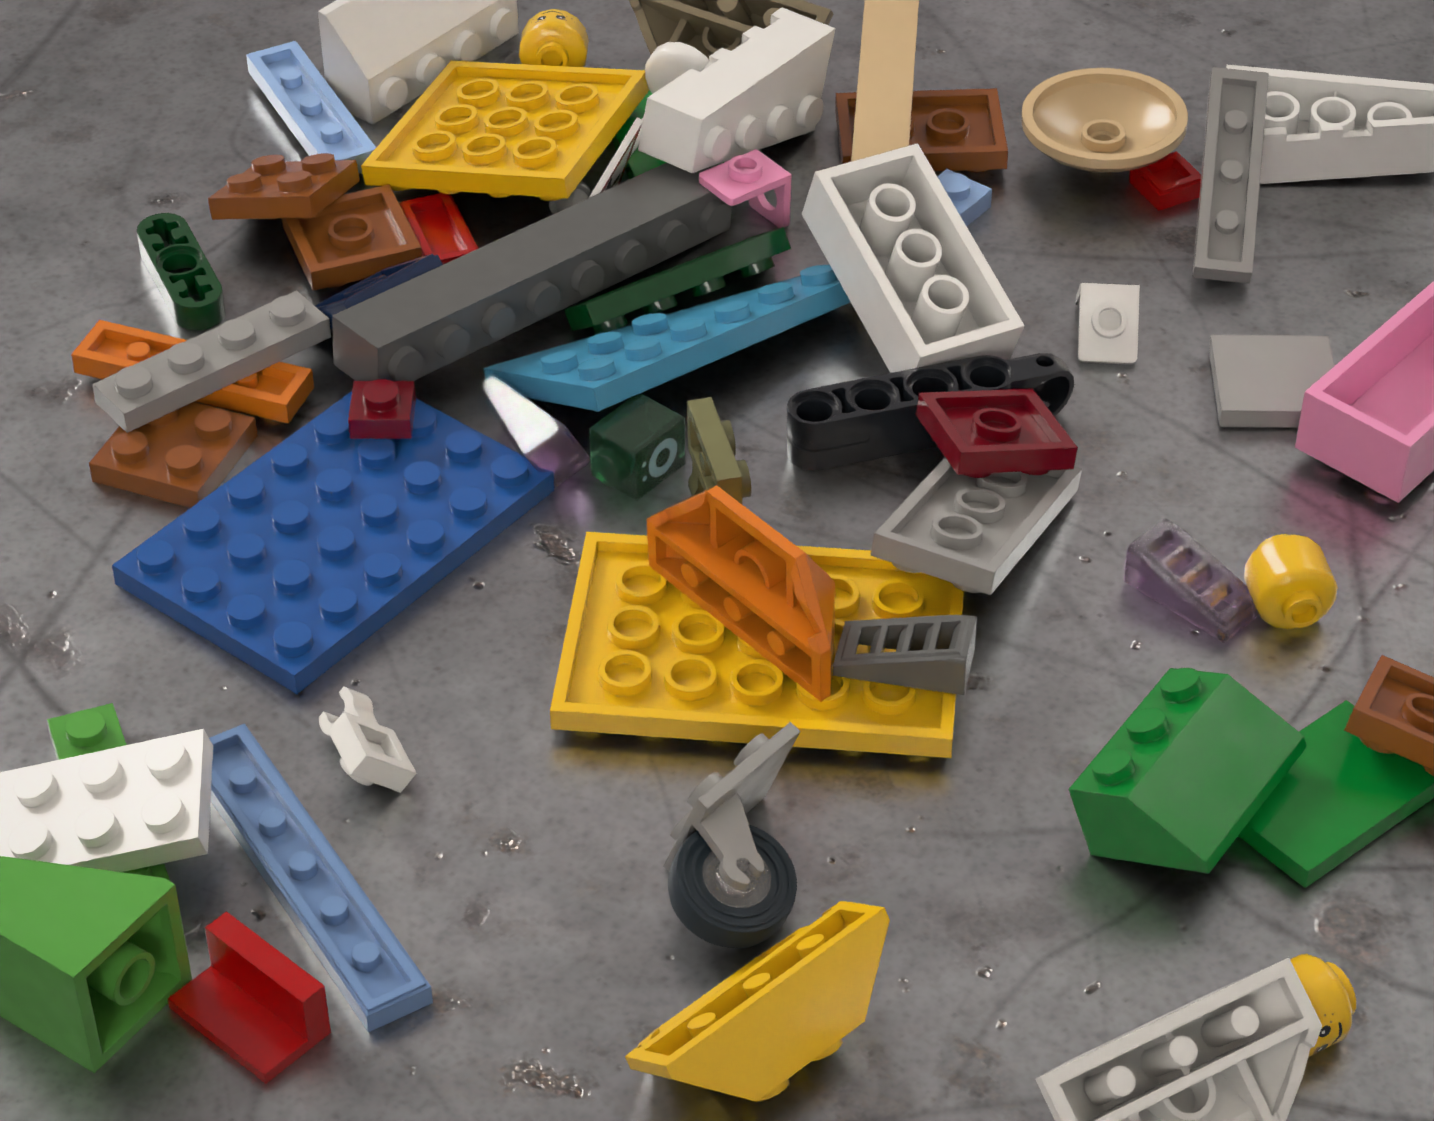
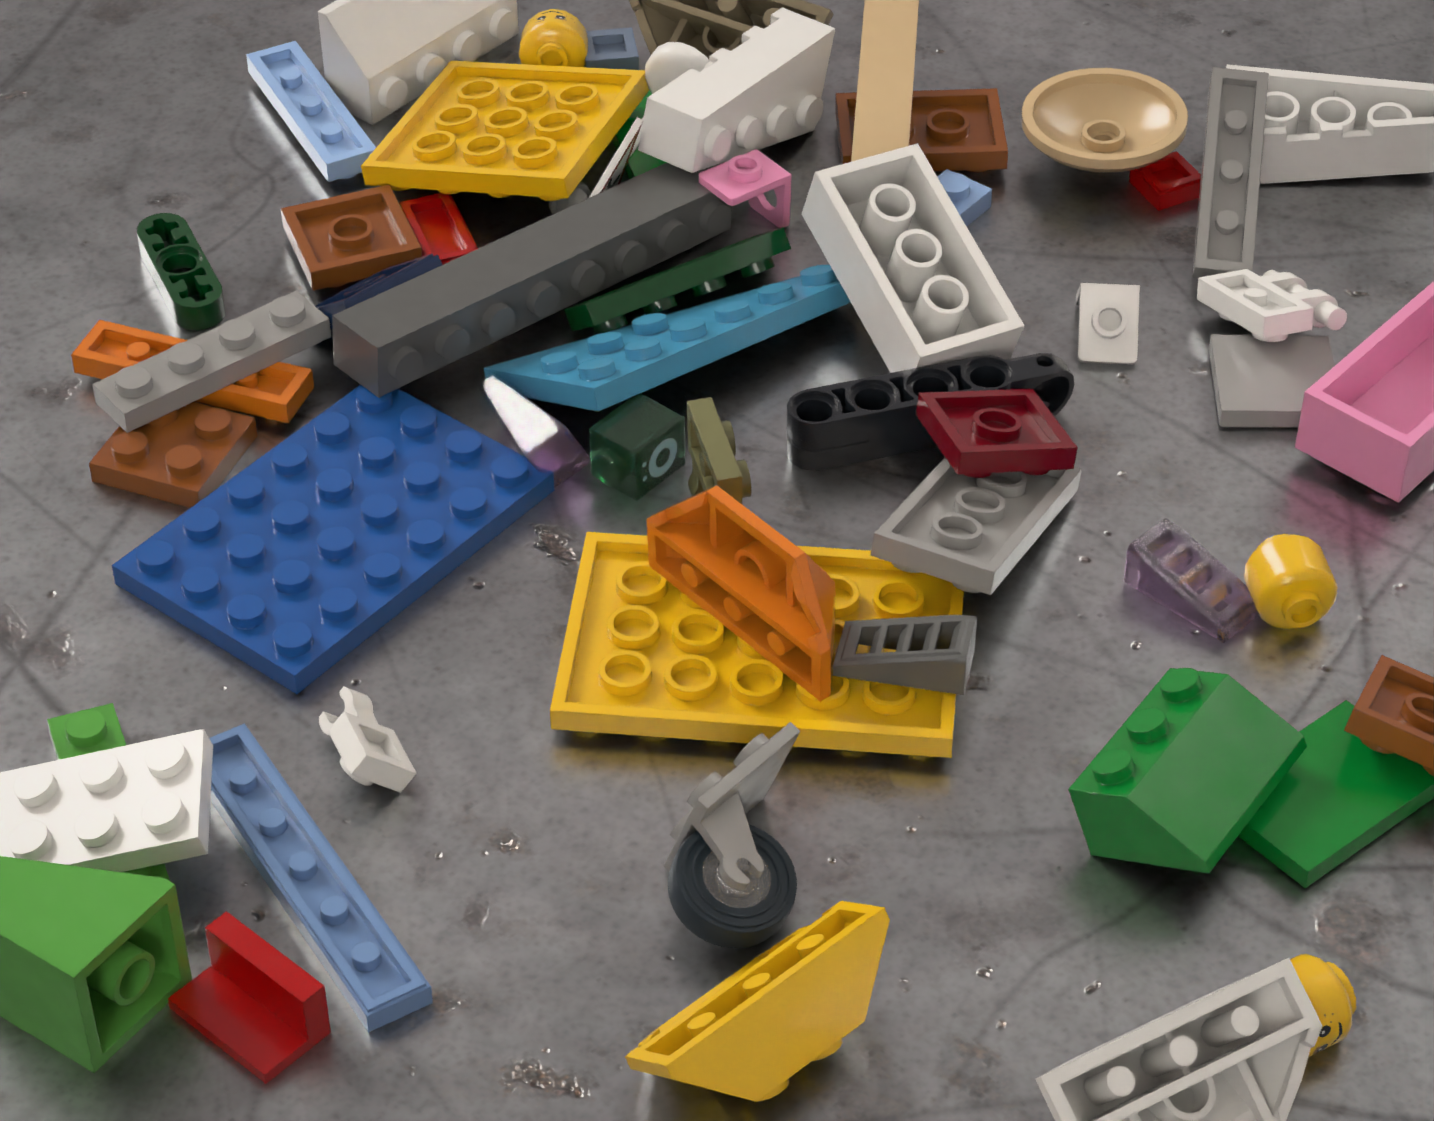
dark orange plate [208,153,360,220] -> none
dark red plate [348,379,416,439] -> none
none -> sand blue plate [585,27,639,70]
none -> white plate [1197,269,1347,342]

